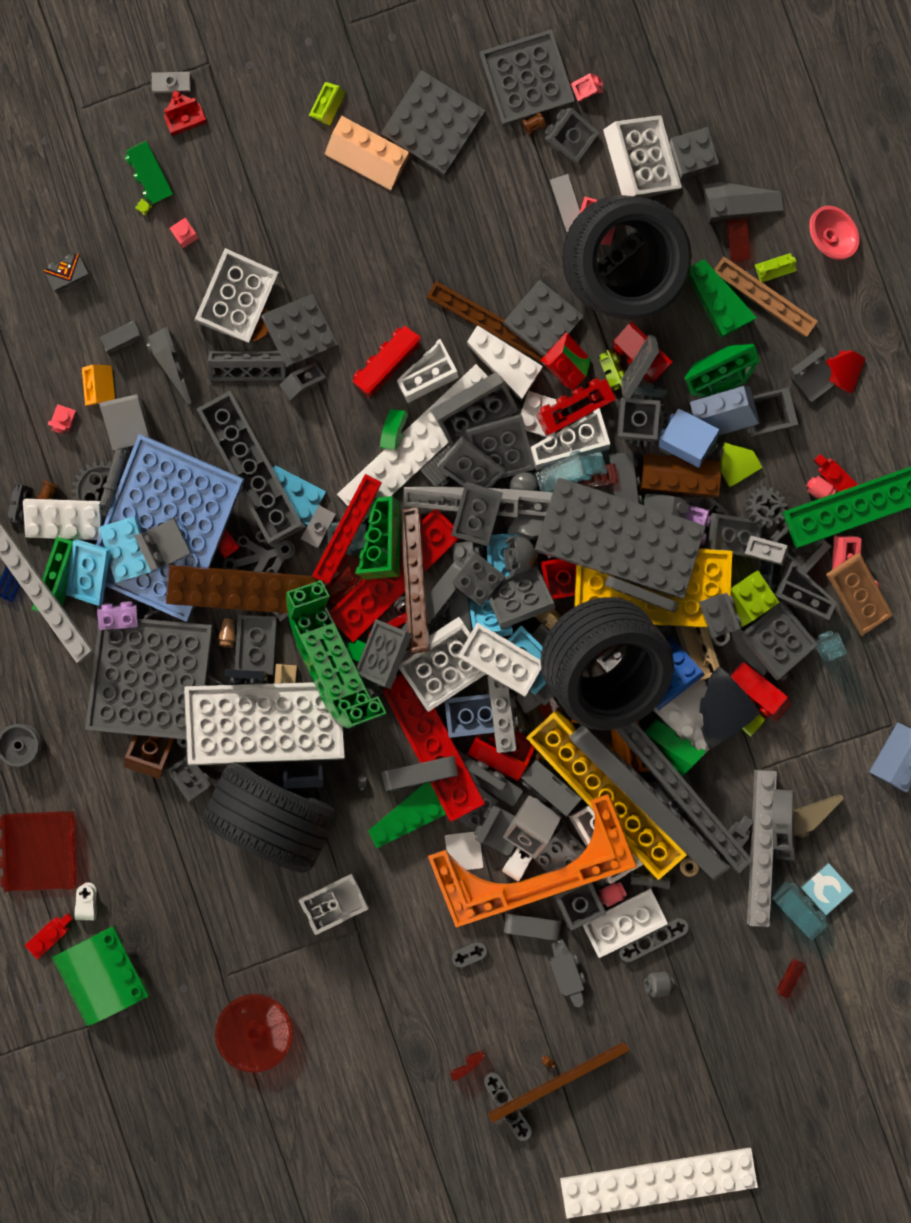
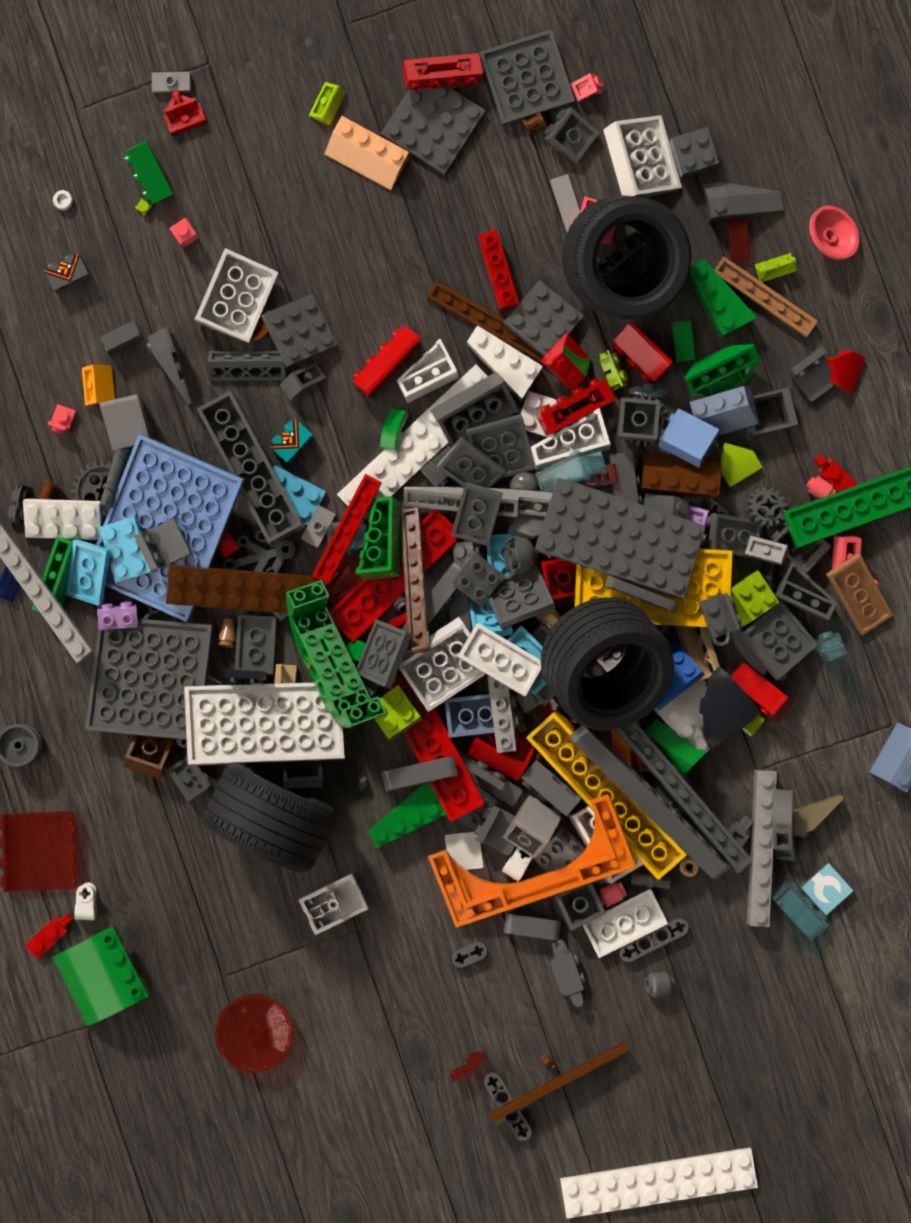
dark grey tile [621,334,659,399] -> none
clear red slope [776,958,805,998] -> none
none -> white tile [53,190,73,211]
none -> brick [270,419,314,464]
none -> lime brick [374,685,423,741]
none -> red brick [402,53,483,91]
none -> red brick [478,230,519,312]
none -> green slope [671,319,695,362]

